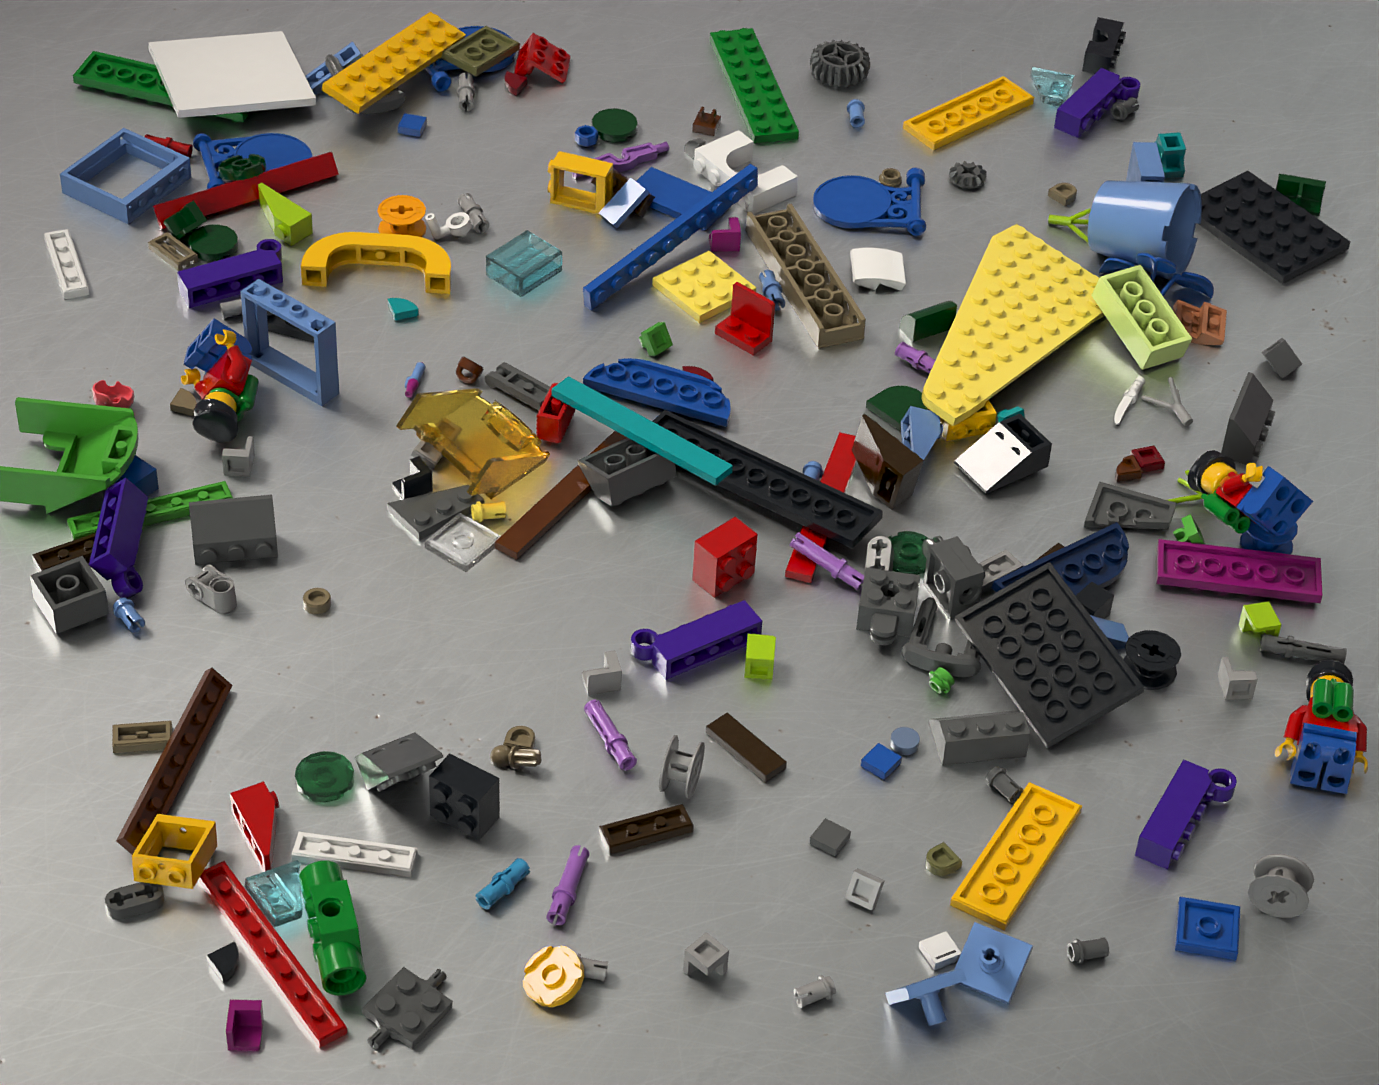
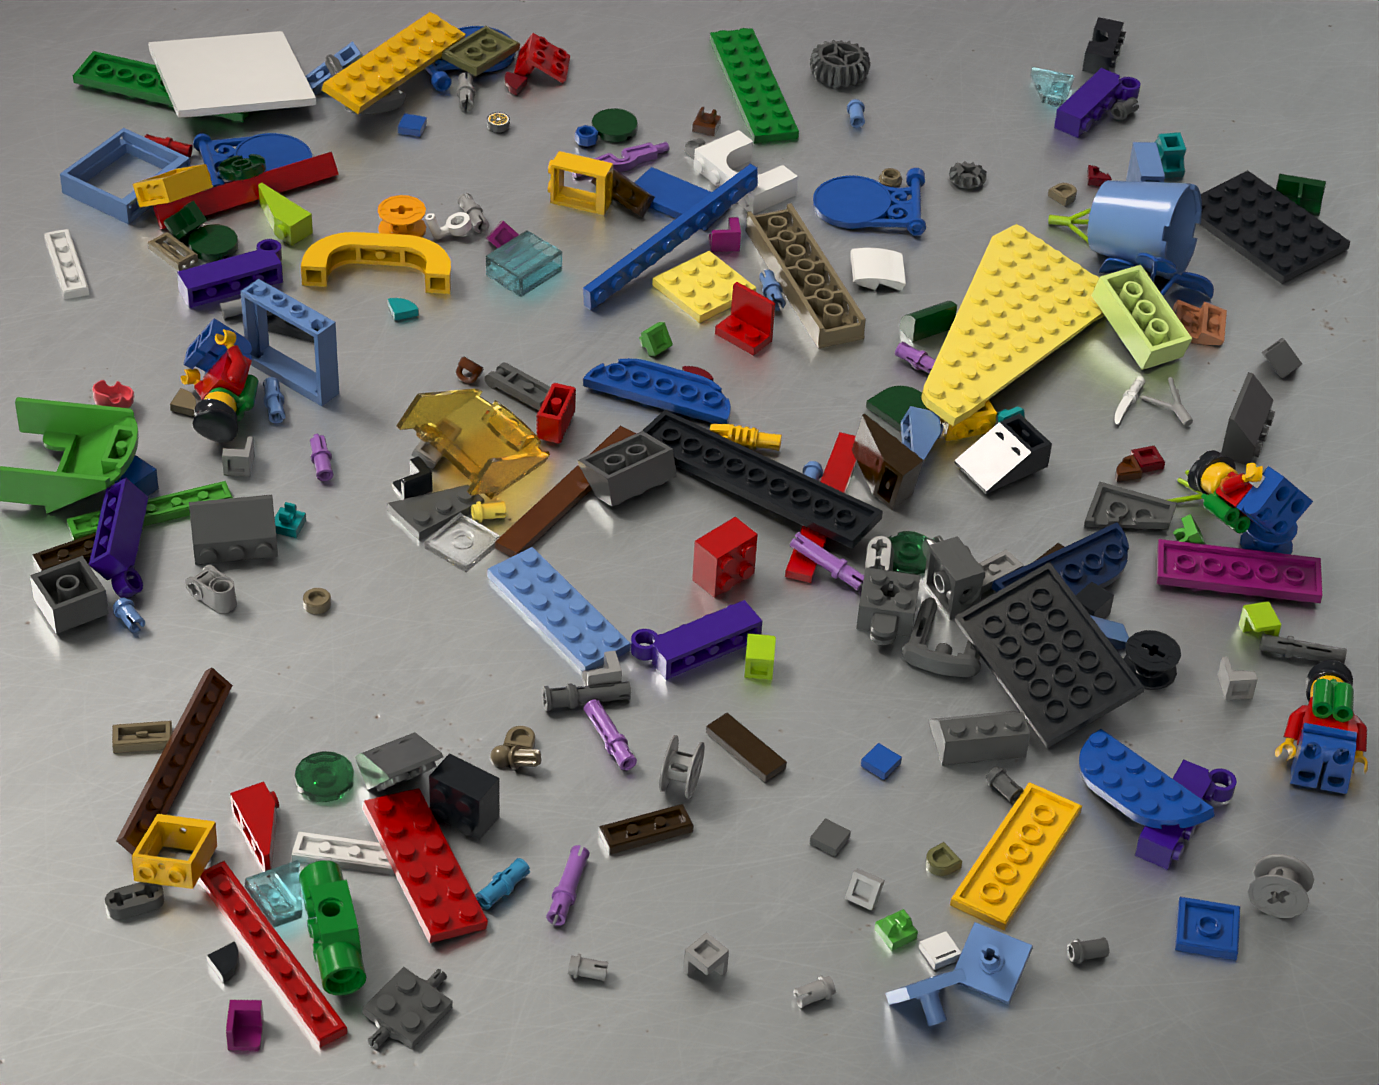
piece [405,362,426,398] -> none
tile [523,945,584,1007] -> none
teal tile [551,376,733,486] -> none
tile [599,178,649,228] -> none
sand blue tile [890,727,920,755] -> none
yellow tile [903,76,1034,151] -> none
bright green plate [929,667,955,693] -> none
none -> yellow window [133,164,213,207]
none -> medium blue pin [263,377,285,424]
none -> teal tile [275,502,306,538]
none -> medium lavender axle [310,434,334,481]
none -> red plate [362,788,488,943]
none -> magenta panel [486,220,521,255]
none -> dark grey tile [487,112,510,133]
none -> medium blue plate [487,547,631,672]
none -> dark grey pin [542,681,631,712]
none -> yellow hinge [710,424,782,451]
none -> bright green tile [874,909,918,951]
none -> blue plate [1079,729,1215,829]
none -> dark red tile [1087,165,1112,186]

